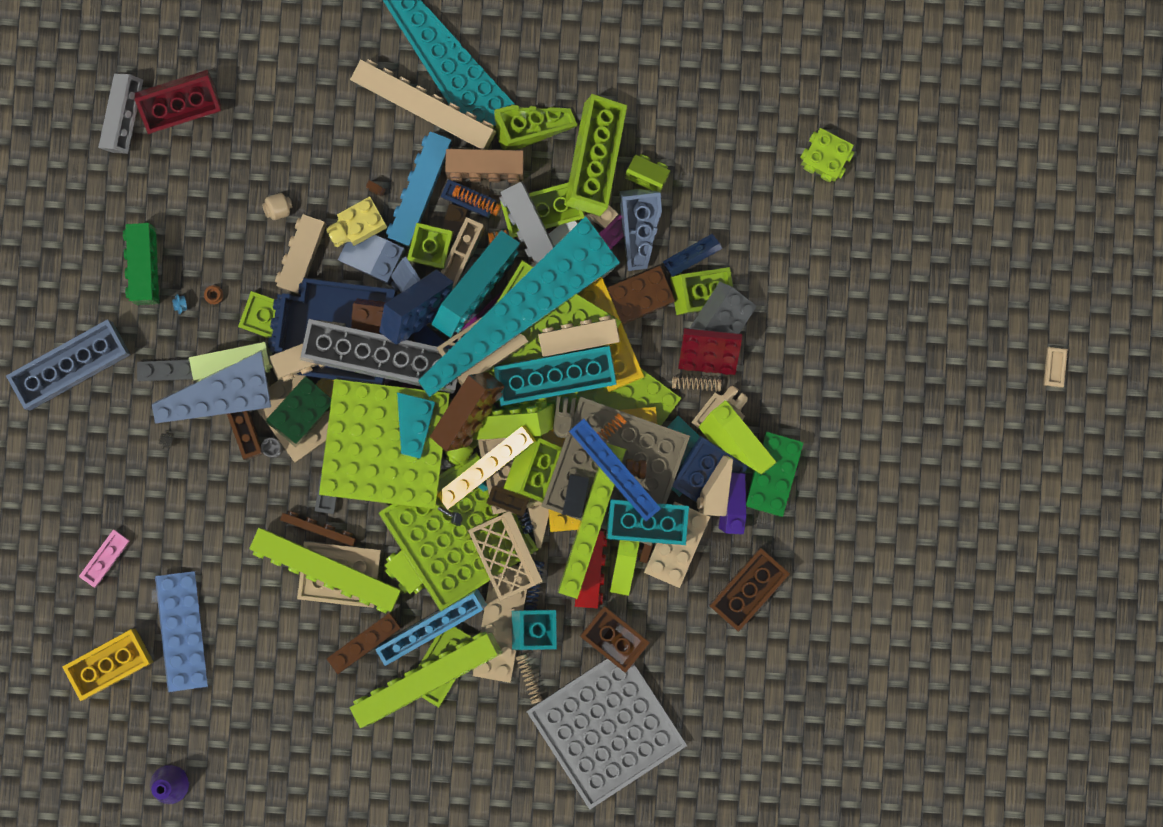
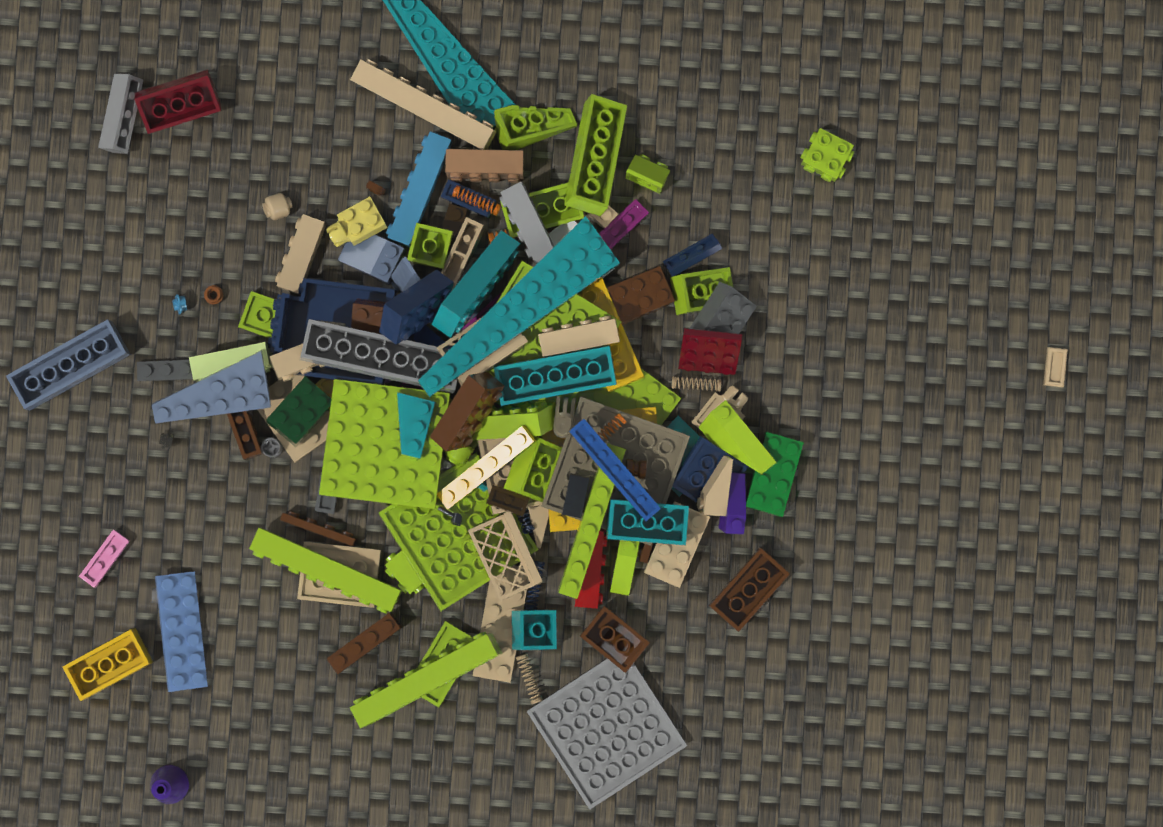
green brick [123,223,160,305] -> none
dark azure brick [375,588,487,666] -> none
sand blue wedge [619,189,662,271] -> none

